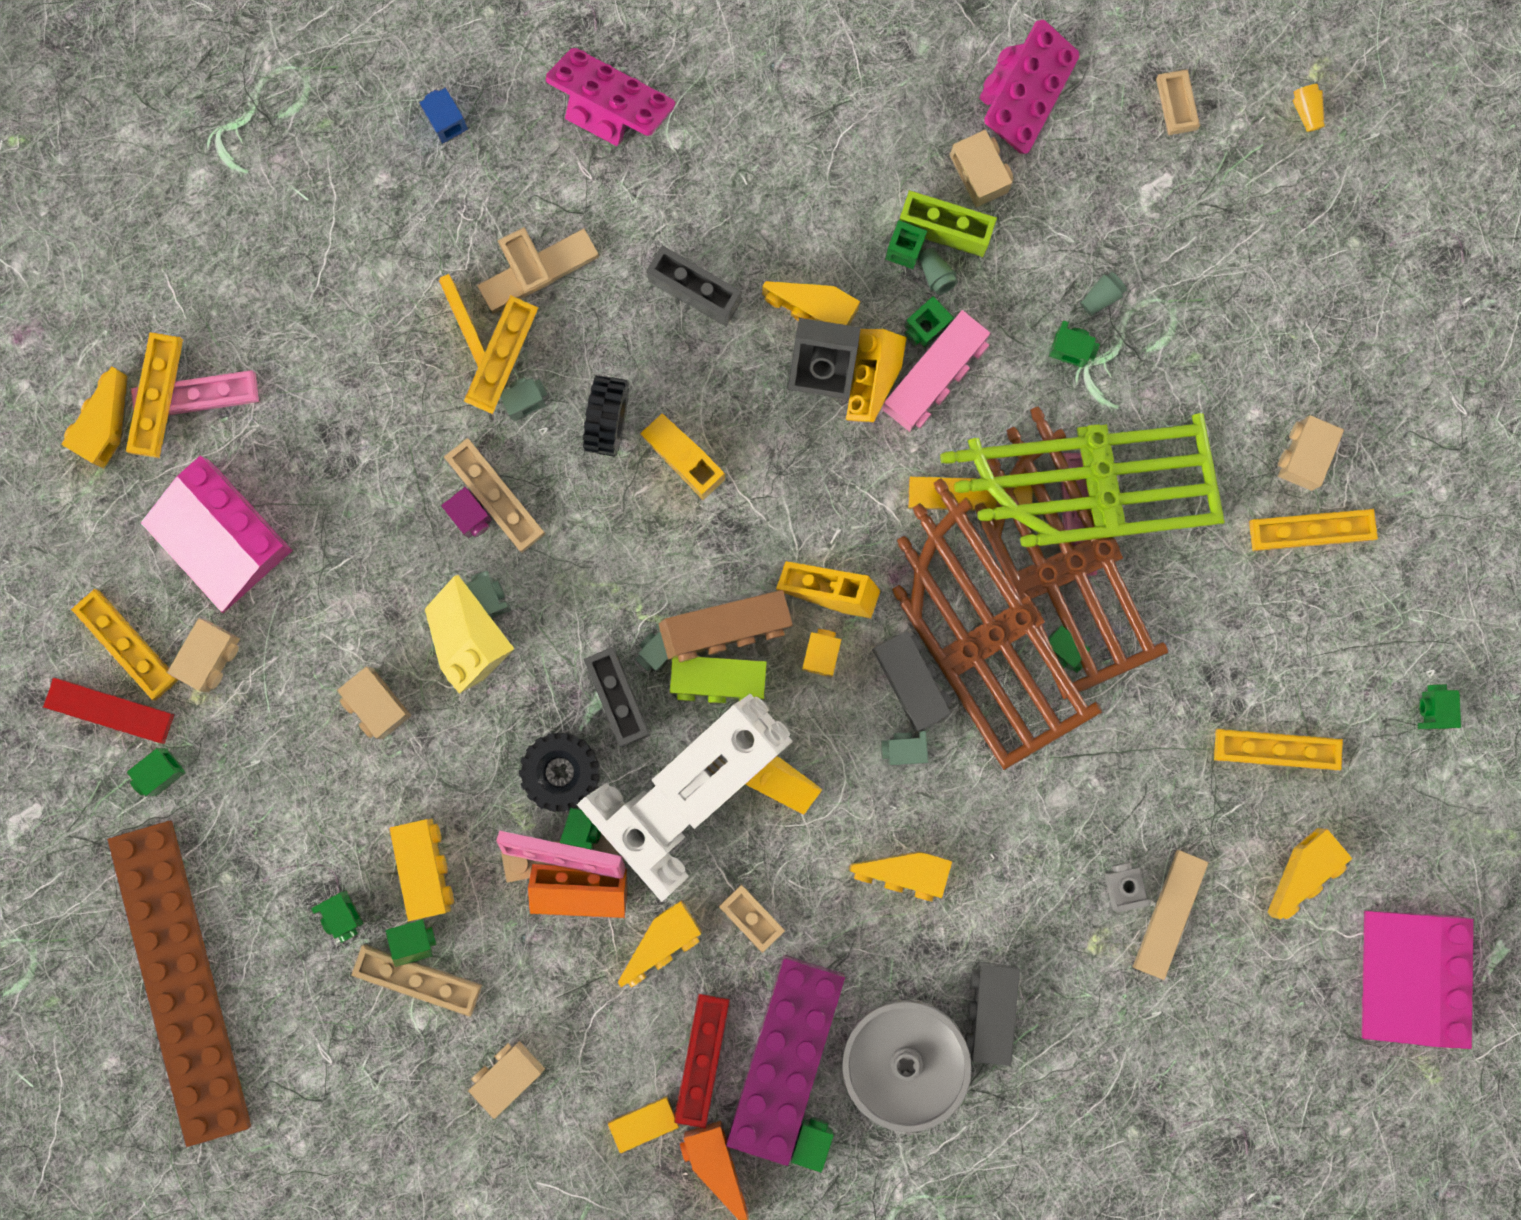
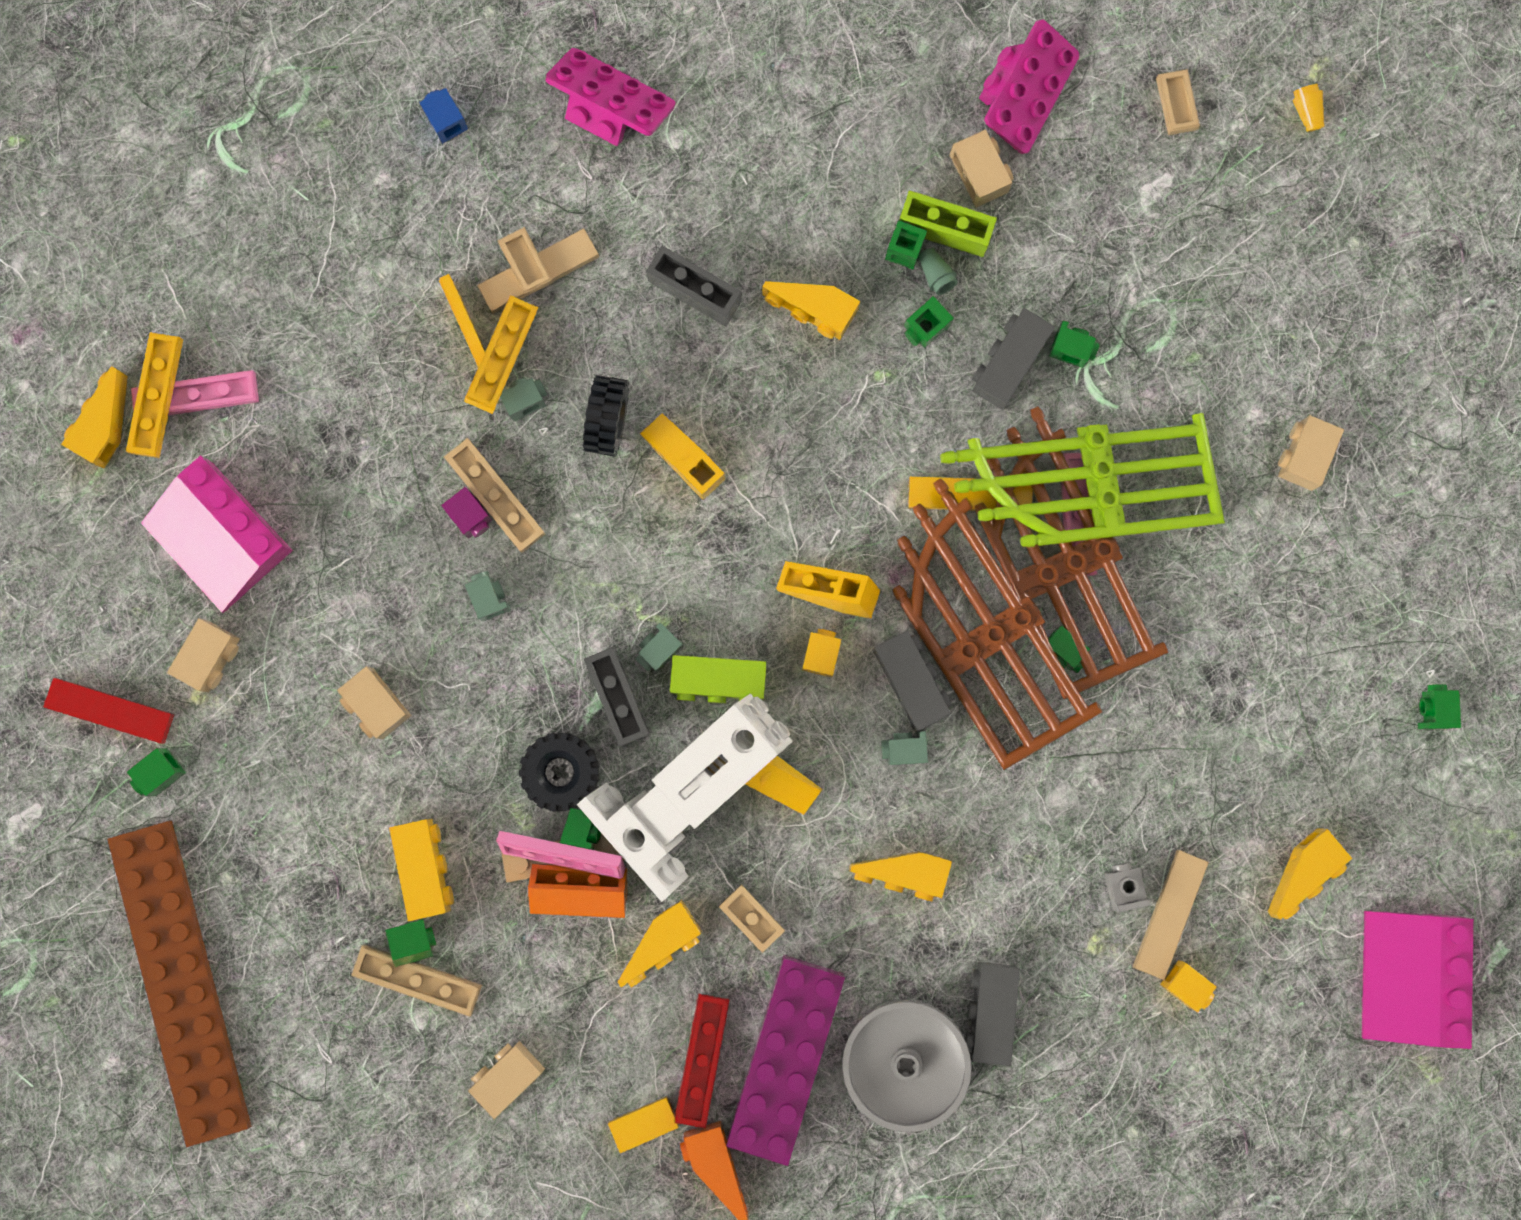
yellow tile [71,588,178,701] -> none
green brick [311,891,364,943] -> none
light yellow slope [425,575,514,694] -> none
medium nougat brick [658,590,793,662] -> none
dark grey brick [788,318,860,399] -> none
green brick [791,1117,834,1173] -> none
yellow slope [846,329,907,423] -> none
bright pink brick [882,310,990,432] -> none
sand green cone [1080,272,1127,316] -> none
yellow tile [1214,729,1343,770] -> none
yellow tile [1249,509,1378,551] -> none
none -> dark grey brick [972,308,1055,410]
none -> yellow brick [1160,960,1217,1012]

